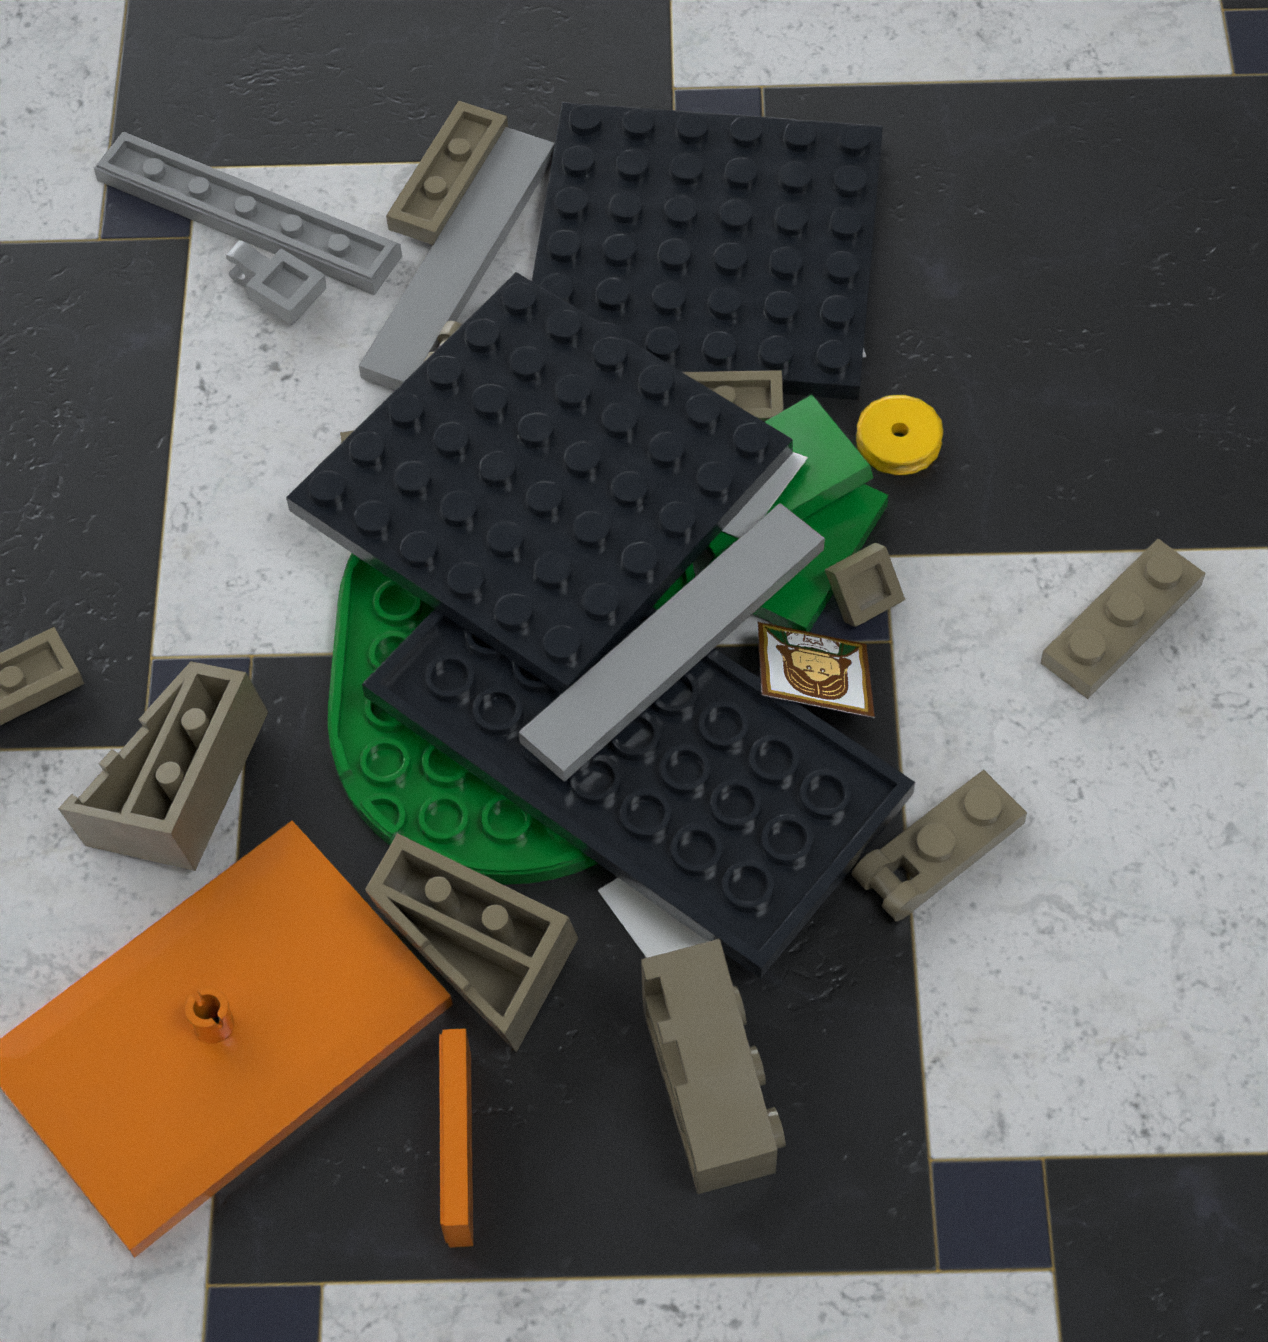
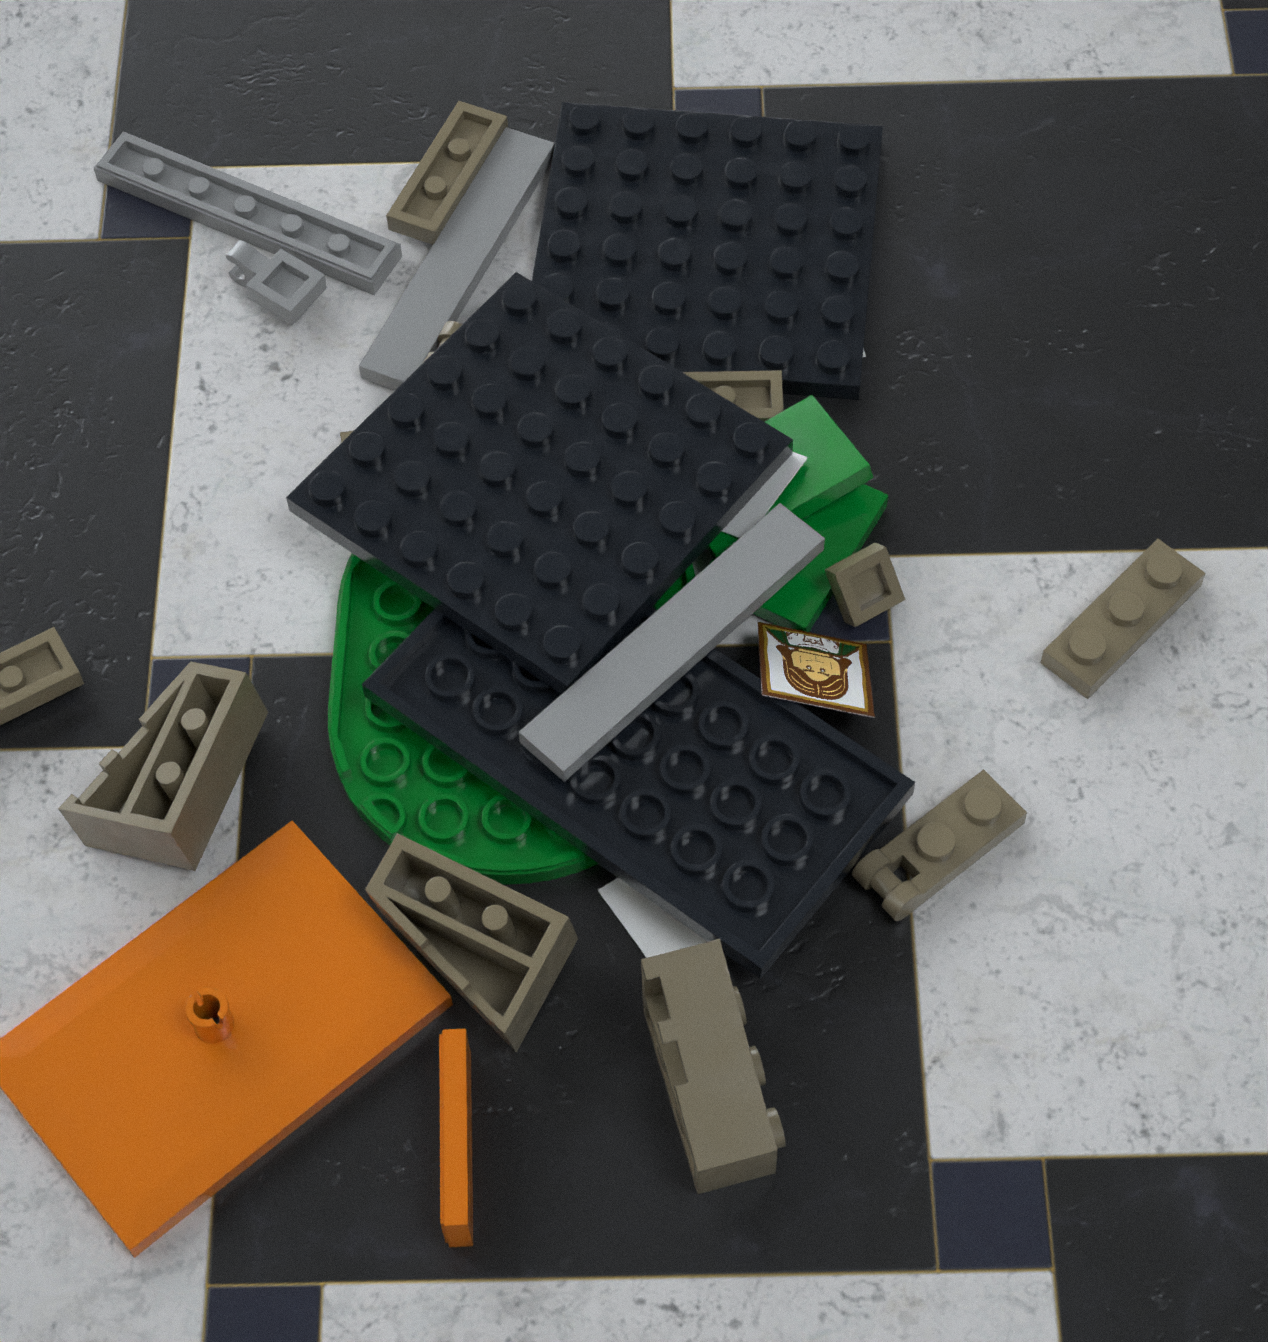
yellow piece [856,395,943,475] -> none

